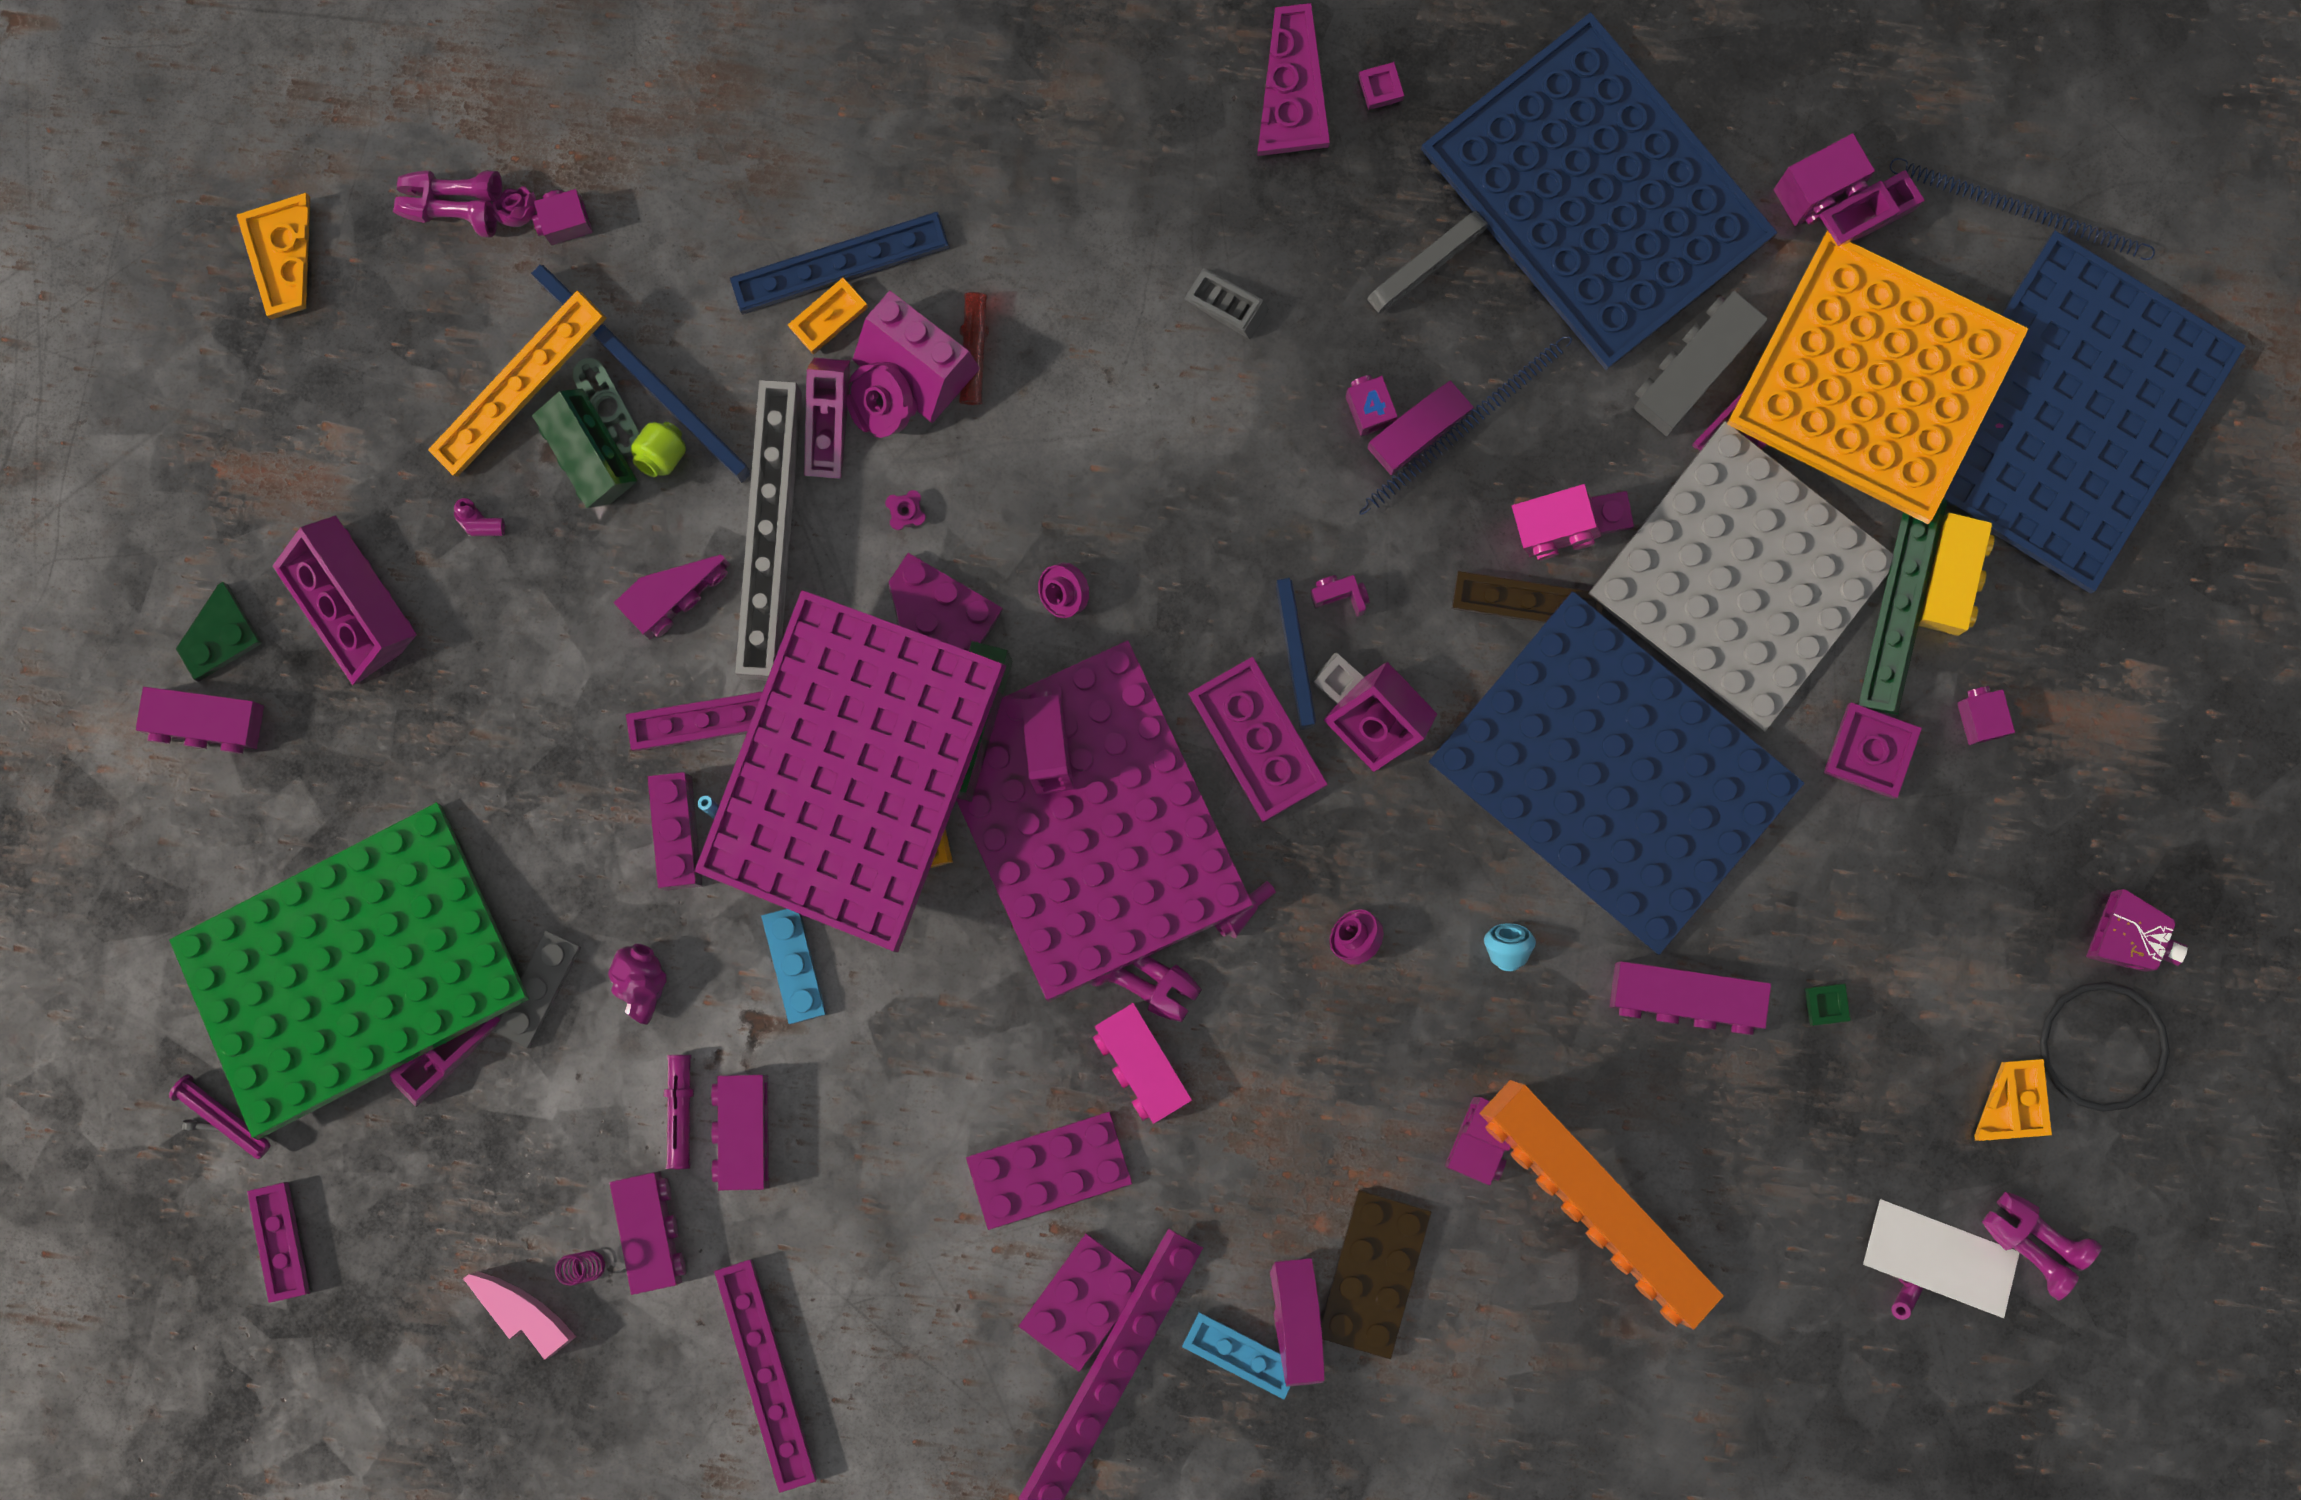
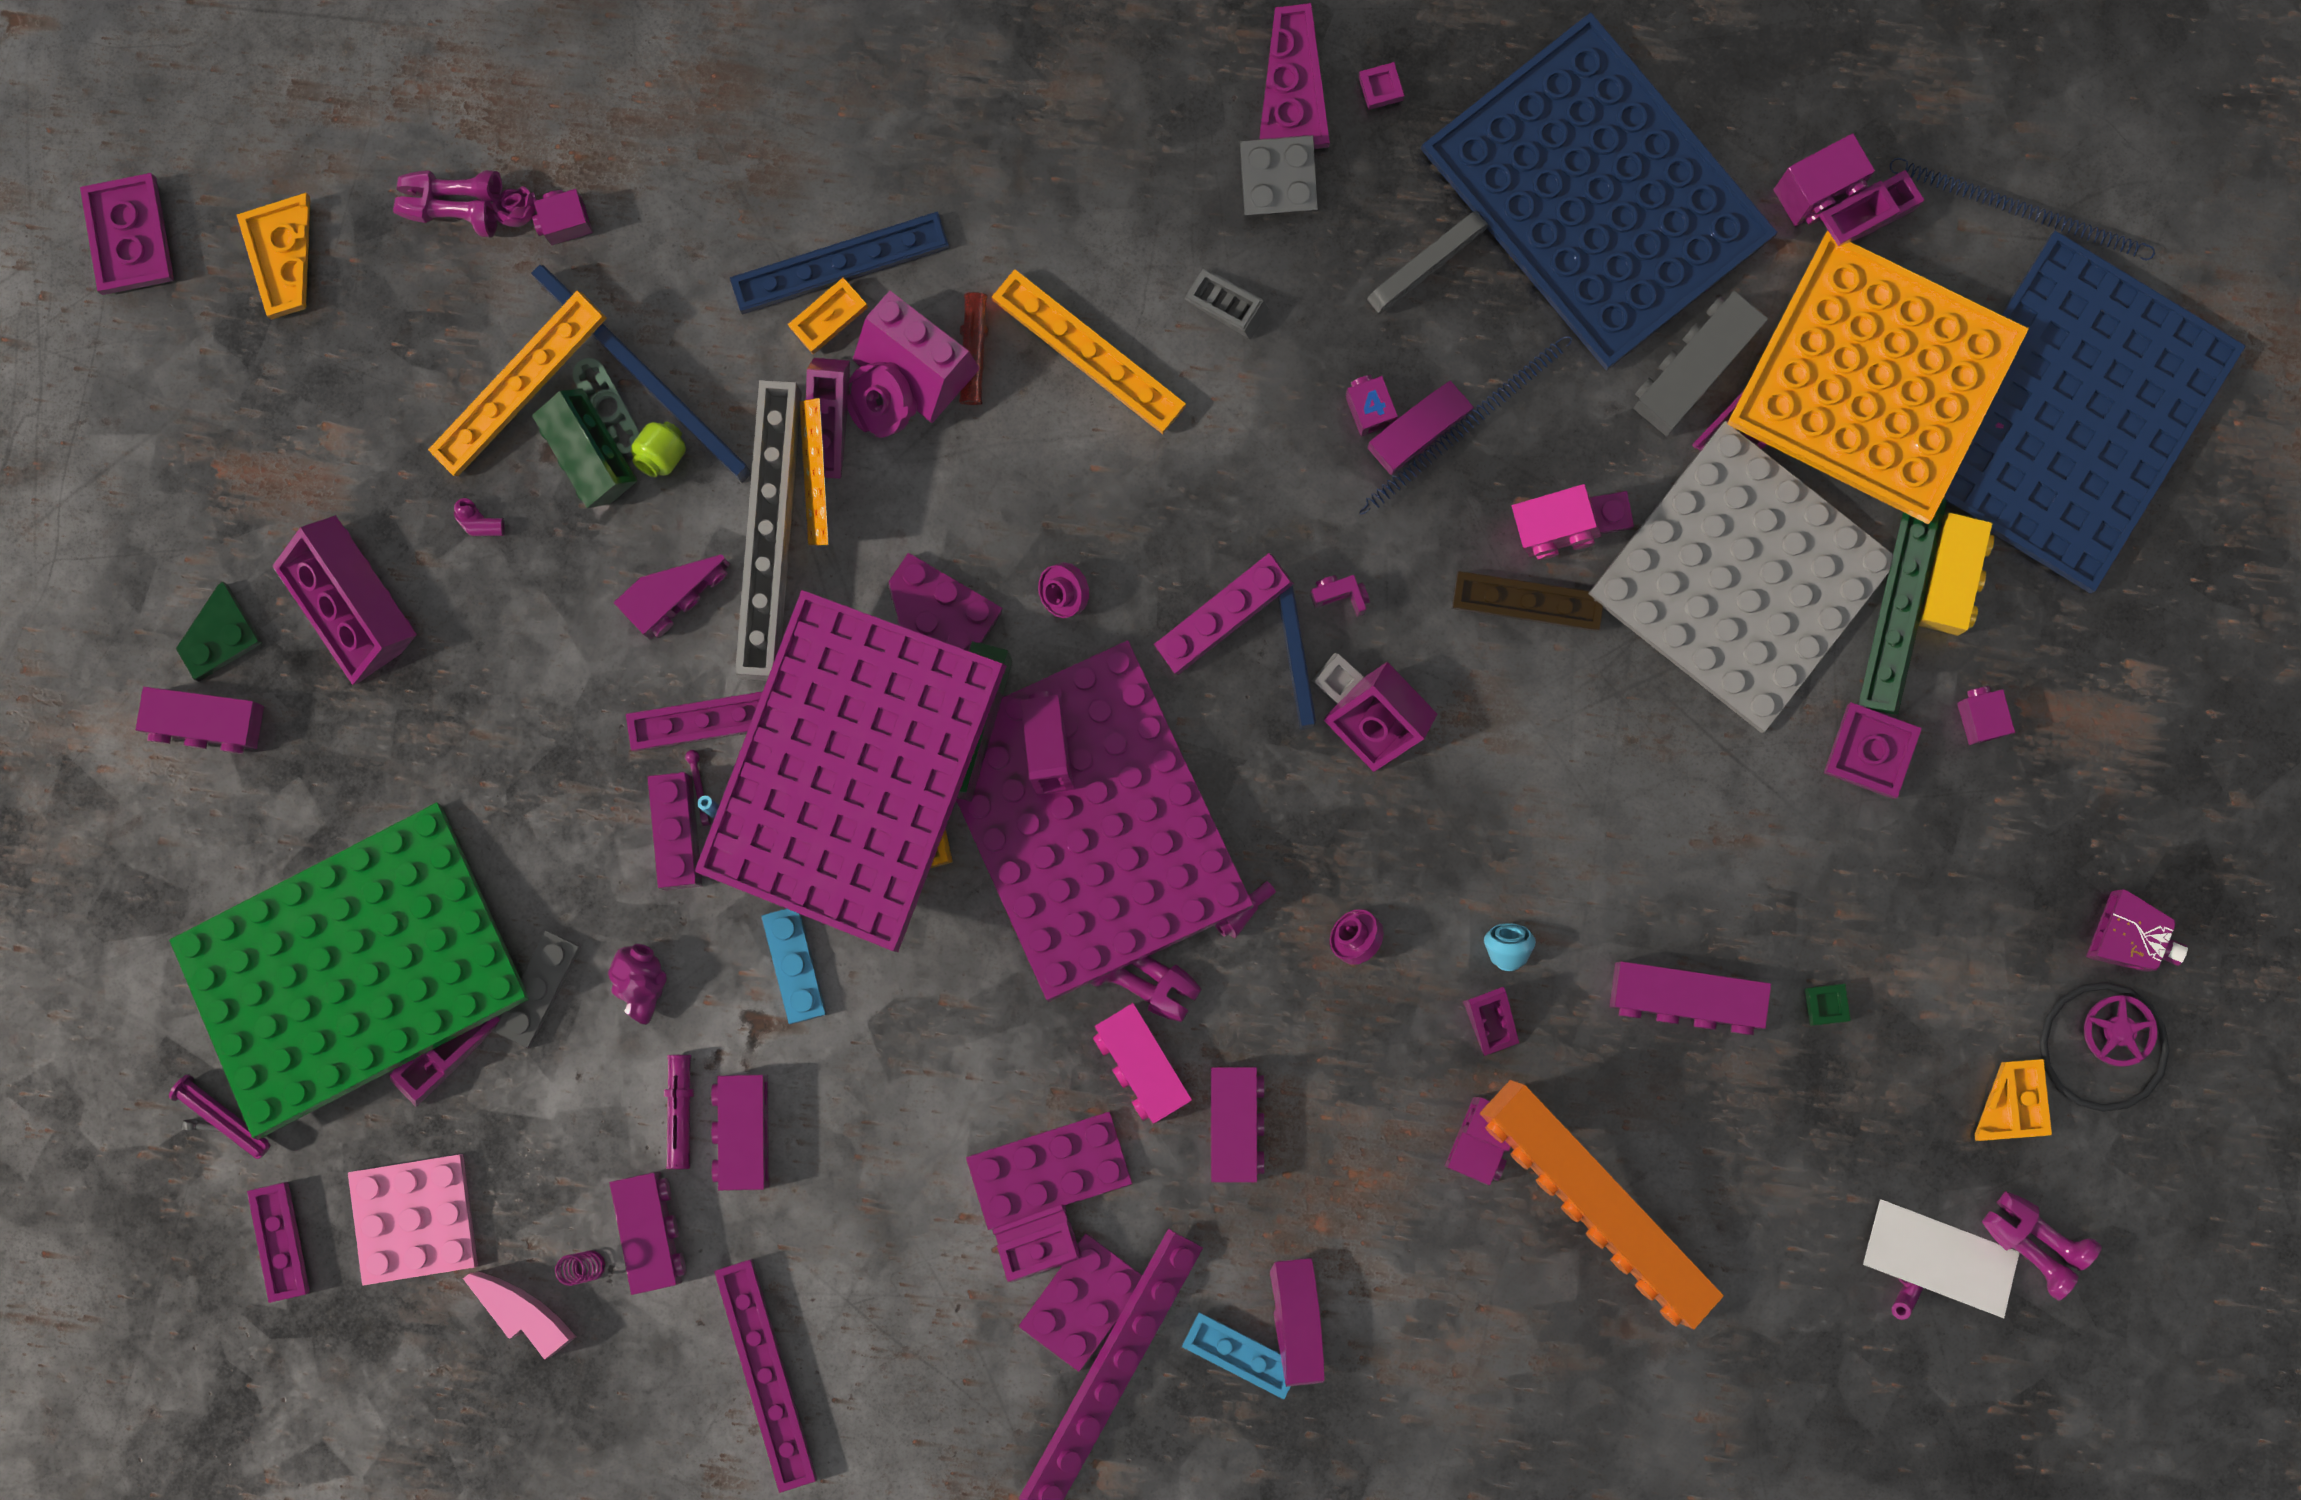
magenta plate [885,490,926,531] -> none
magenta plate [1188,656,1328,823] -> none
dark brown plate [1321,1190,1431,1360] -> none
dark blue plate [1428,591,1805,955] -> none
none -> magenta plate [80,173,174,295]
none -> bright pink plate [348,1154,478,1286]
none -> magenta hinge [685,750,711,826]
none -> light orange sticker [799,398,829,545]
none -> light orange plate [992,269,1186,435]
none -> magenta plate [992,1205,1081,1283]
none -> magenta plate [1154,553,1294,675]
none -> magenta brick [1211,1067,1264,1182]
none -> dark grey plate [1239,135,1318,215]
none -> magenta slope [1463,987,1519,1056]
none -> magenta wheel [2084,995,2157,1066]

